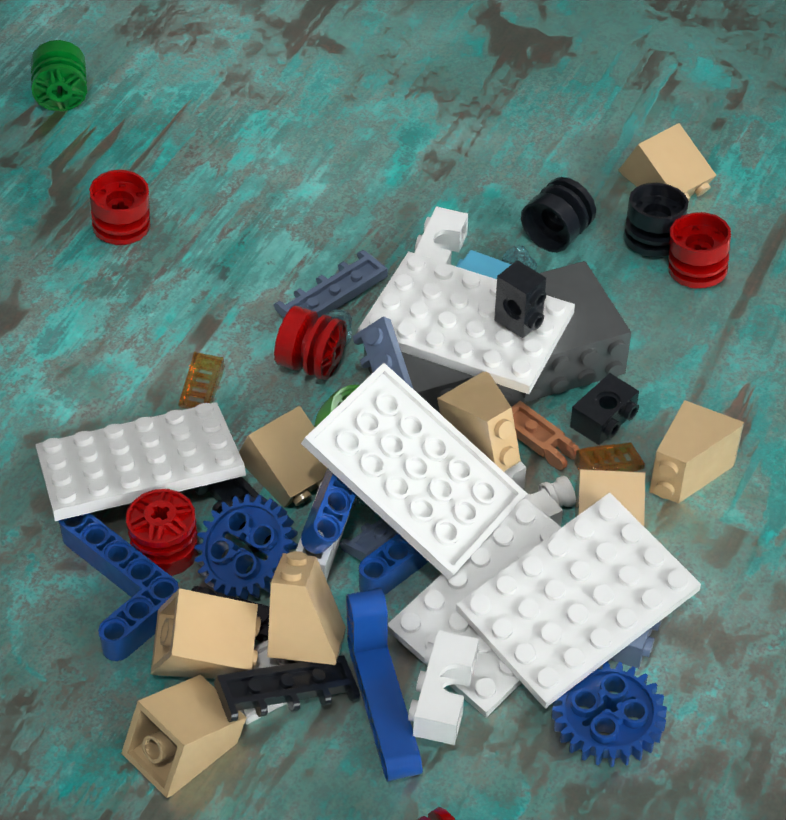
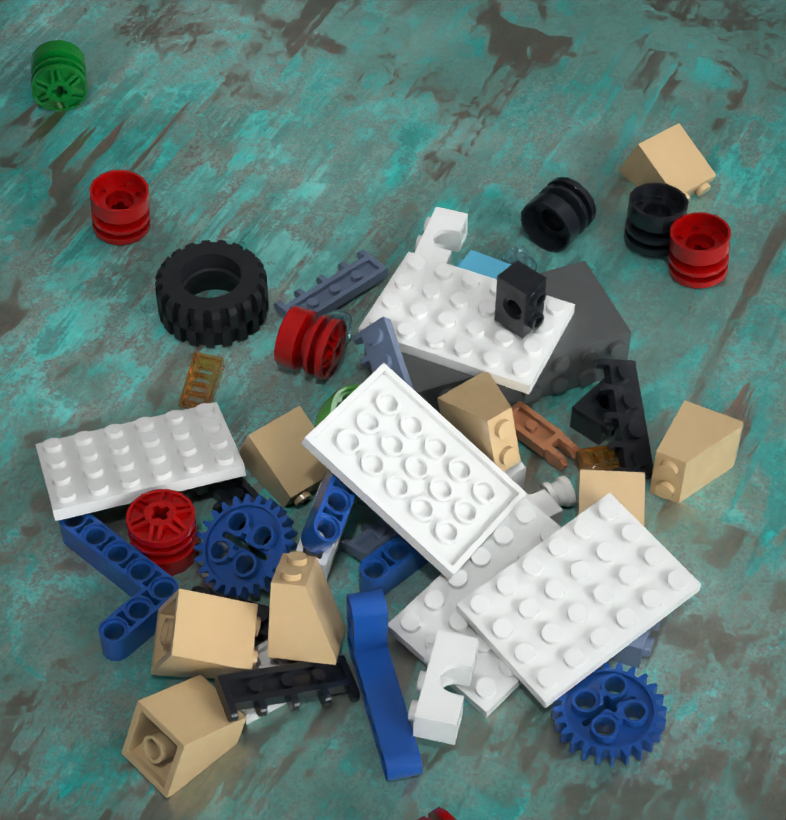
none -> black tyre [155,240,269,348]
none -> black hinge [594,358,654,480]

